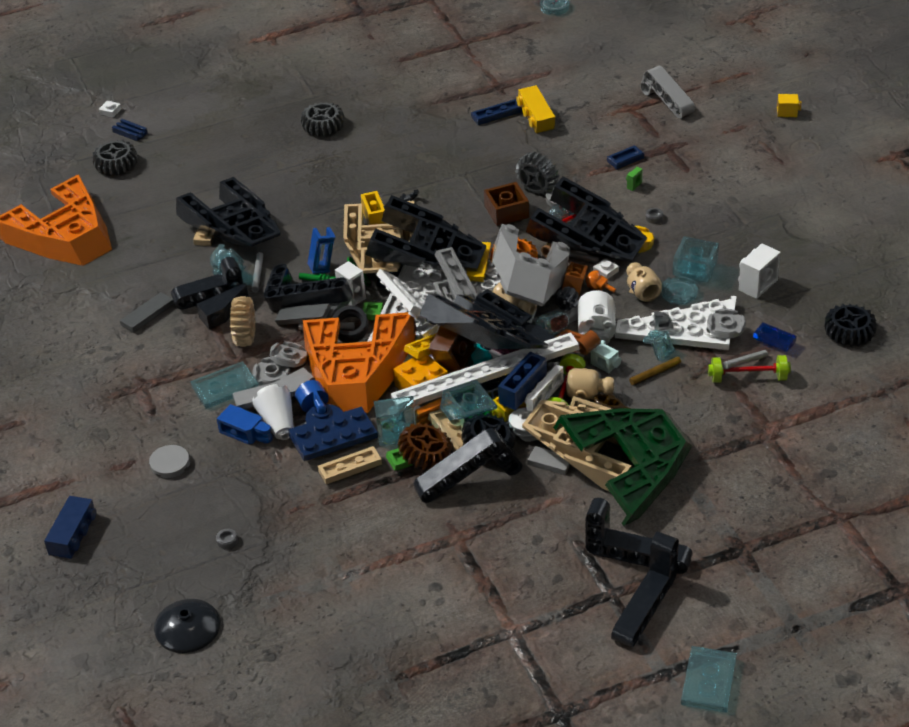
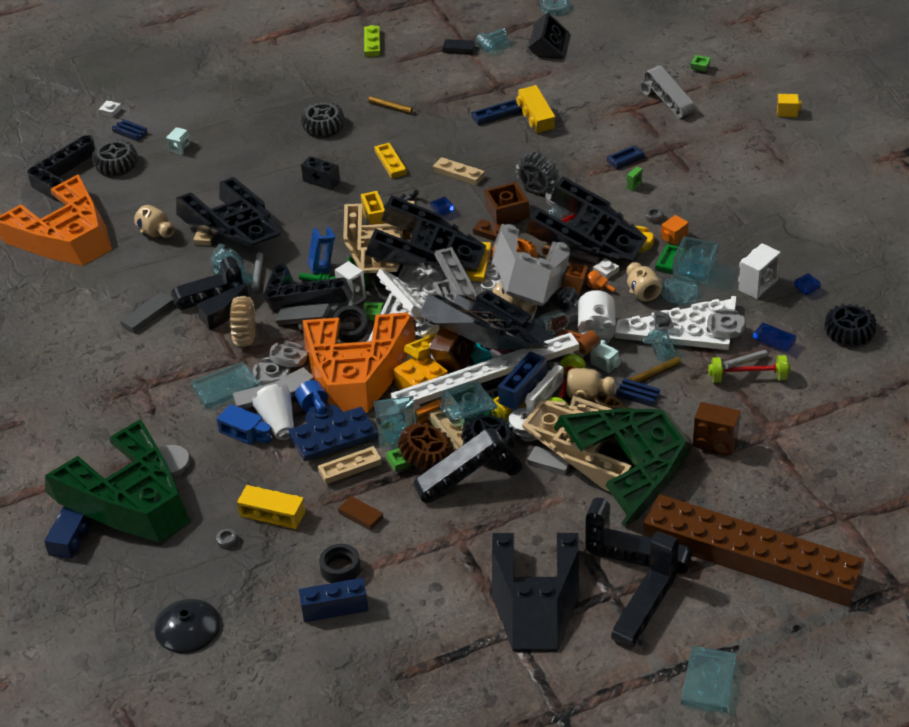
none -> black beam [27,135,96,201]
none -> dark green piece [45,419,191,543]
none -> tan piece [134,205,175,238]
none -> light aqua brick [166,127,190,155]
none -> yellow brick [237,485,306,529]
none -> dark blue brick [298,578,369,622]
none -> black brick [301,156,340,190]
none -> black tyre [319,544,361,583]
none -> reddish brown tile [338,496,384,530]
none -> lime plate [364,25,380,57]
none -> pearl gold bar [368,96,413,114]
none -> yellow tile [374,143,407,179]
none -> clear blue plate [430,196,454,215]
none -> tan plate [433,157,485,185]
none -> black tile [442,39,475,54]
none -> reddish brown plate [473,219,501,241]
none -> clear light blue piece [475,27,508,52]
none -> black wedge [492,533,579,651]
none -> black slope [528,12,569,59]
none -> dark blue tile [616,378,660,407]
none -> reddish brown brick [643,494,865,607]
none -> green tile [655,244,684,274]
none -> orange brick [661,215,689,246]
none -> bright green plate [690,55,711,71]
none -> reddish brown brick [693,402,740,455]
none -> clear blue plate [794,273,821,295]

